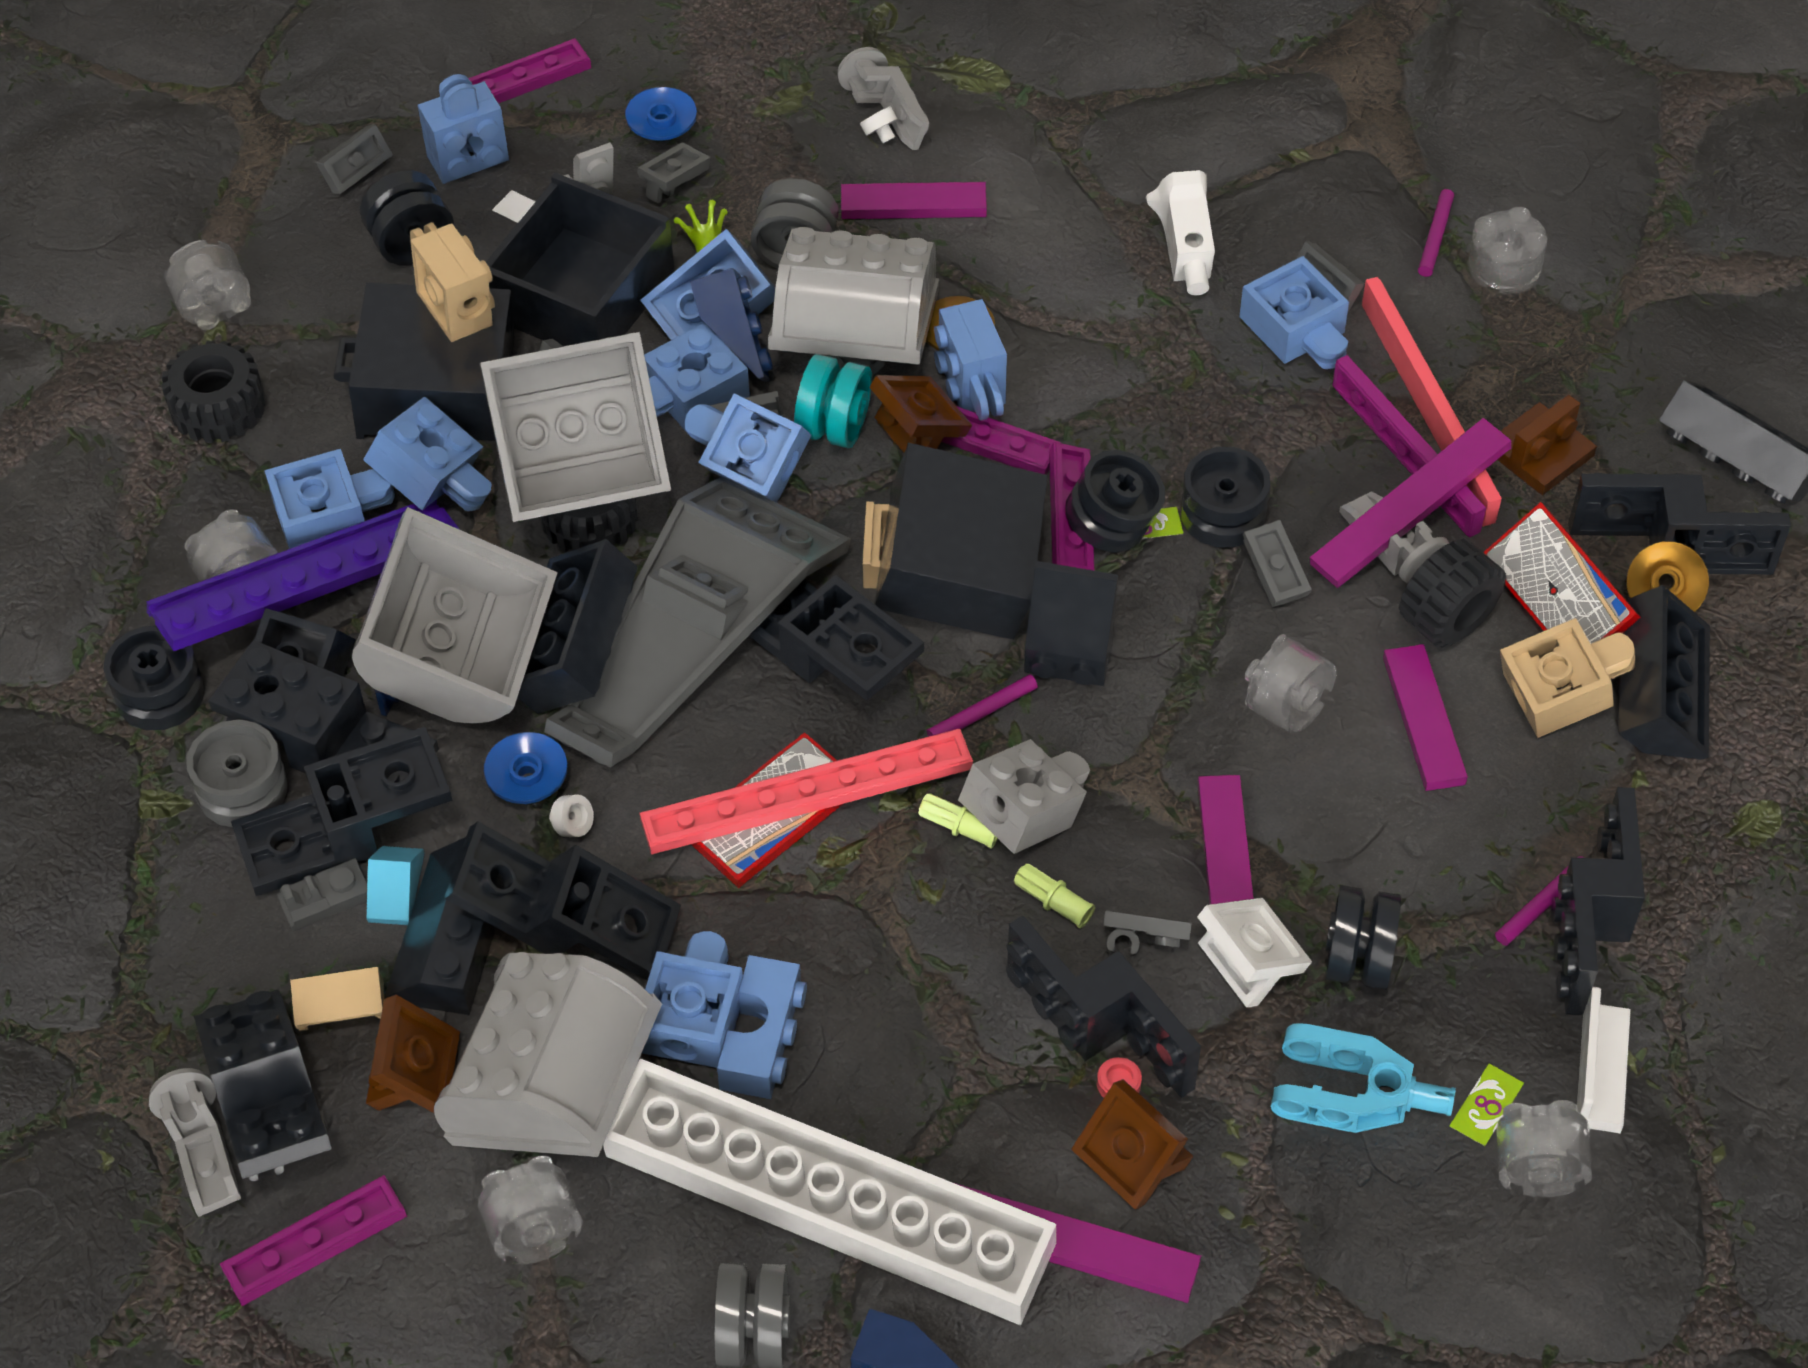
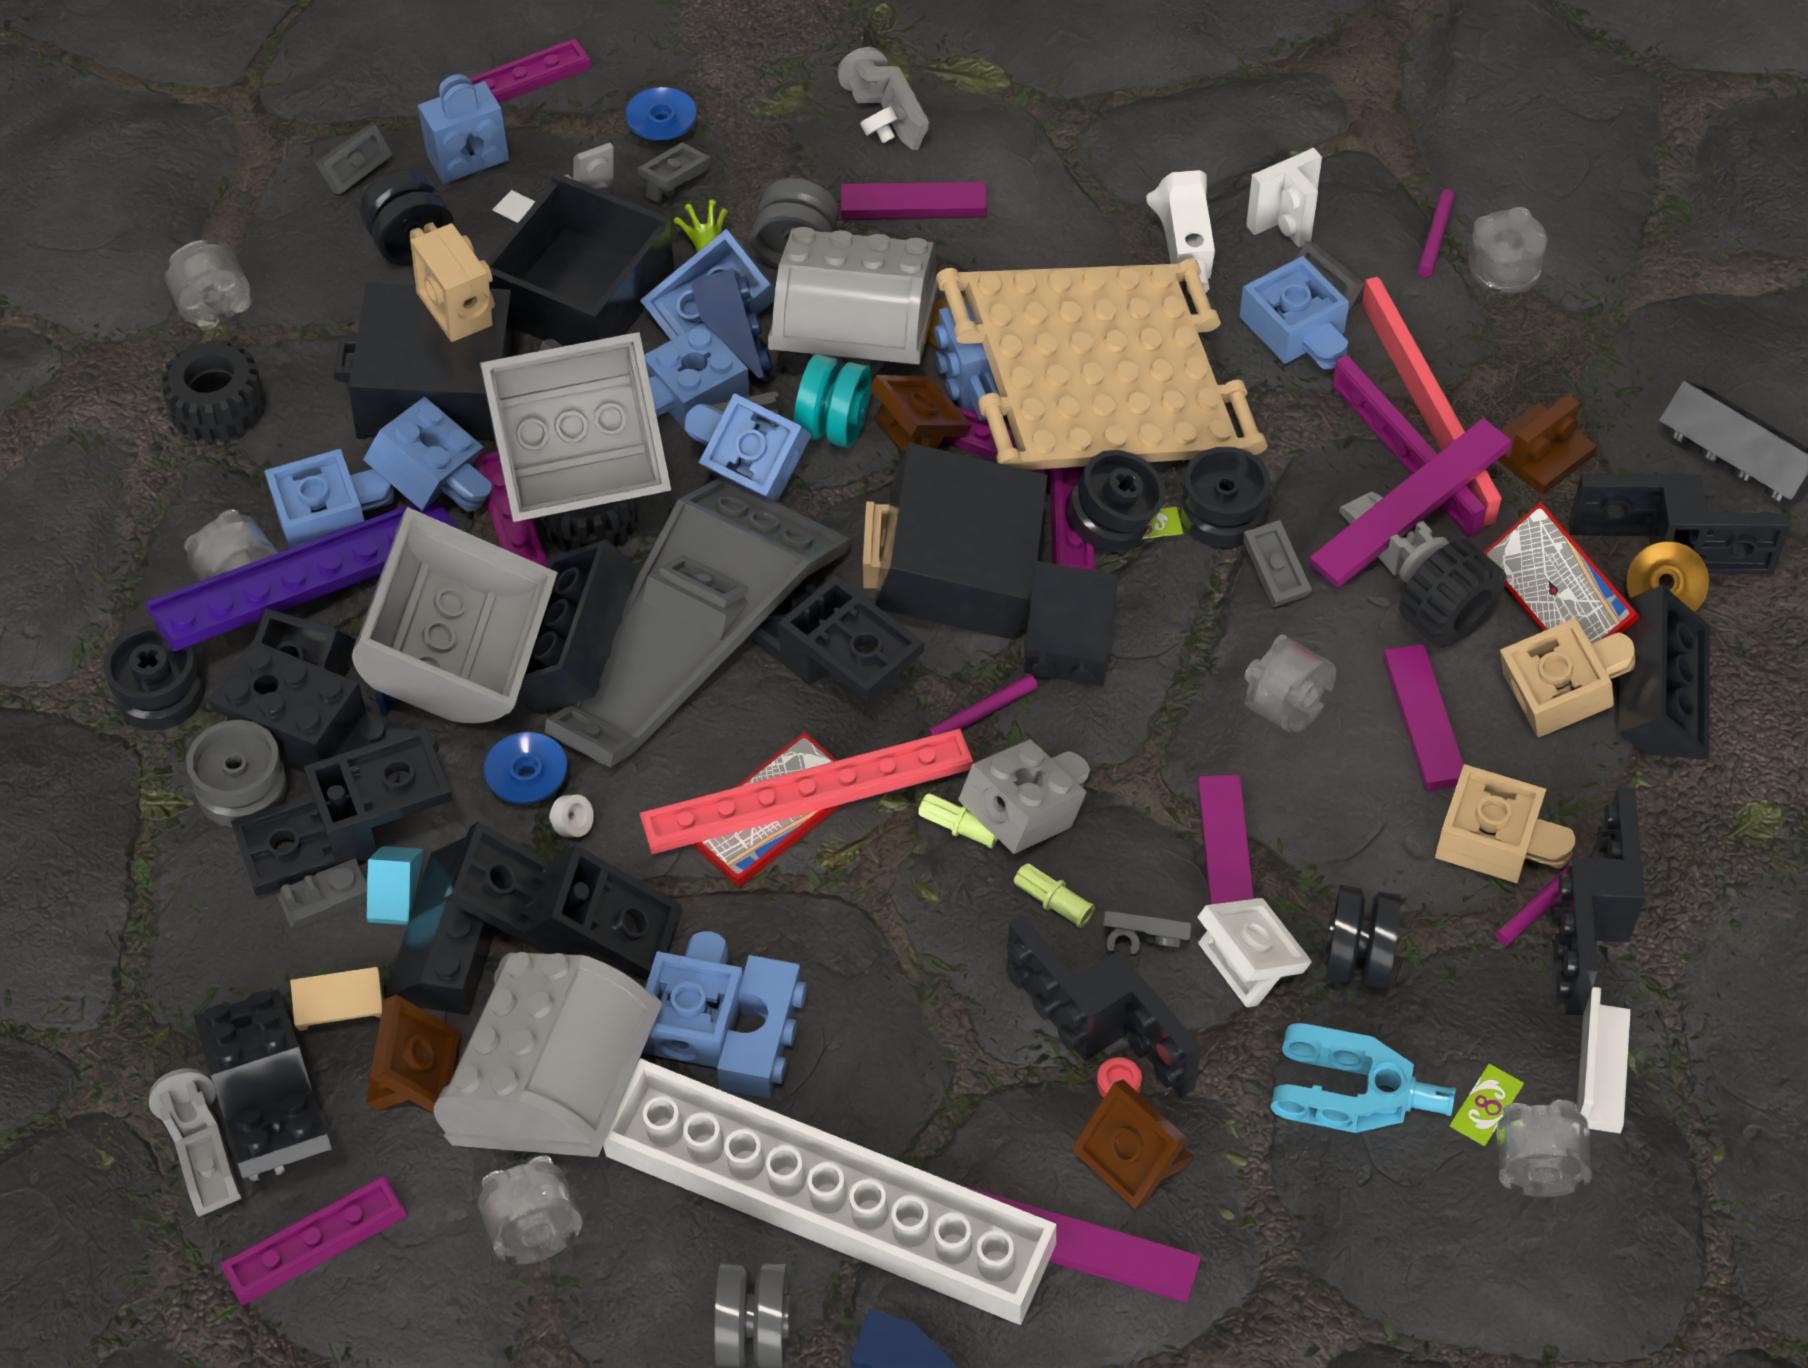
none -> magenta tile [474,451,548,567]
none -> tan plate [936,259,1268,470]
none -> white bracket [1246,148,1322,247]
none -> tan brick [1435,764,1575,883]

